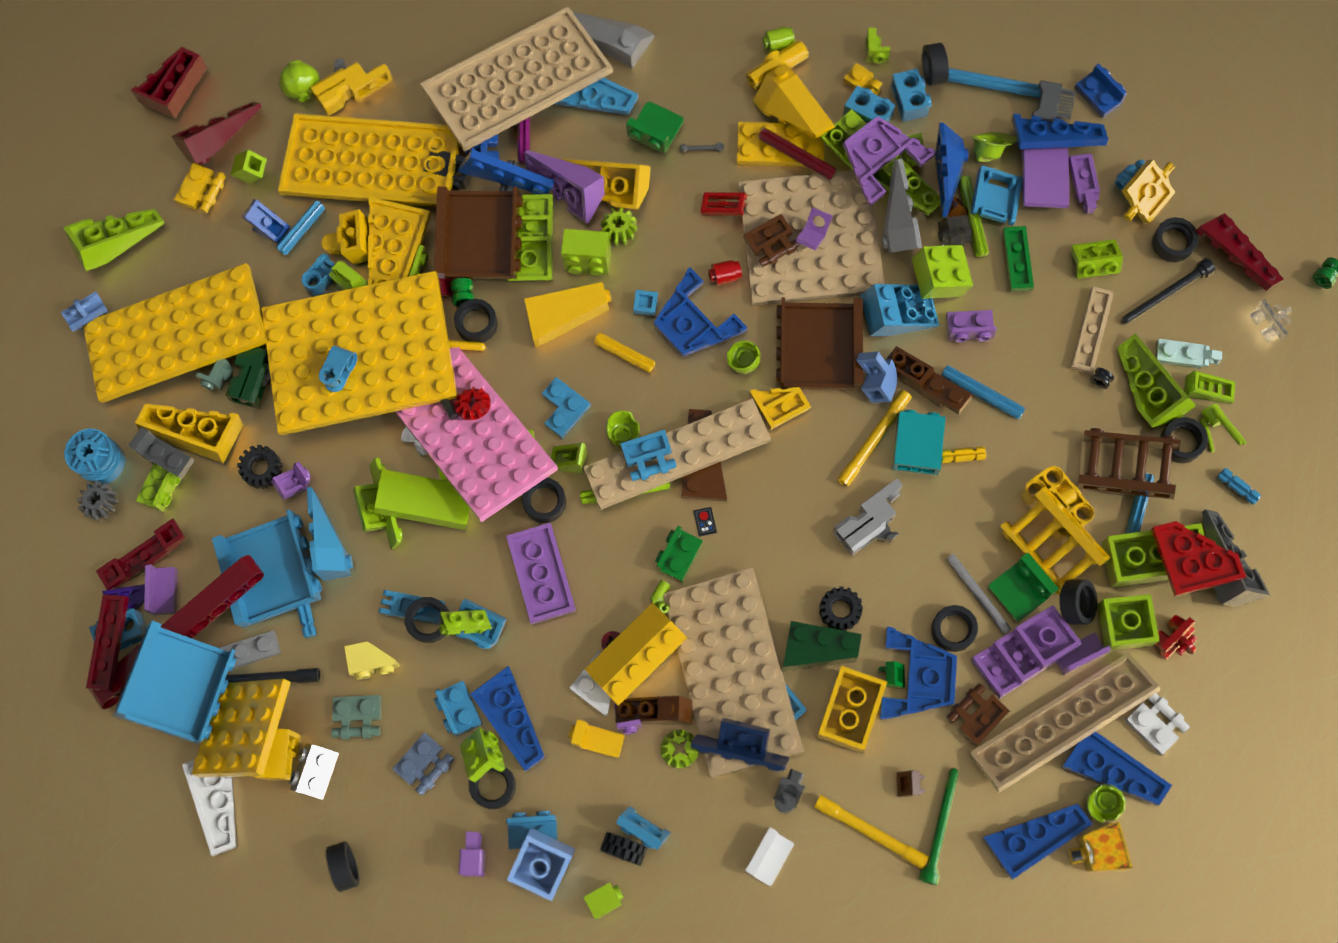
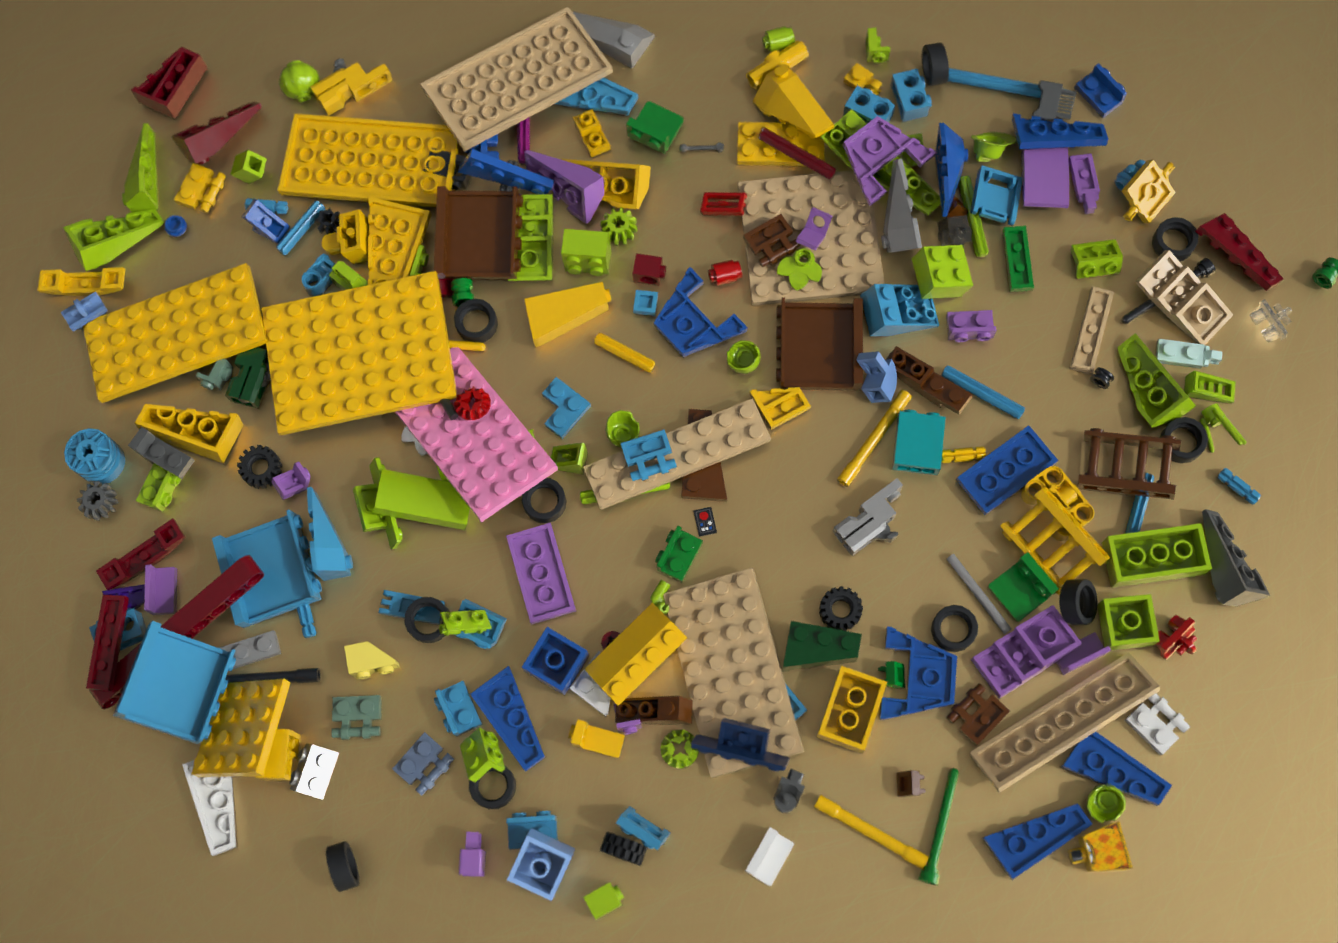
dark azure piece [319,345,357,392] -> none
red plate [1151,521,1246,597] -> none
none -> yellow slope [38,267,125,296]
none -> lime wedge [122,123,158,212]
none -> blue plate [165,215,187,237]
none -> dark azure axle [245,198,288,214]
none -> black gear [315,208,340,234]
none -> blue brick [522,627,589,696]
none -> yellow slope [573,109,611,158]
none -> dark red brick [632,253,666,286]
none -> lime plate [777,248,822,291]
none -> blue plate [956,425,1058,515]
none -> tan slope [1135,250,1233,345]

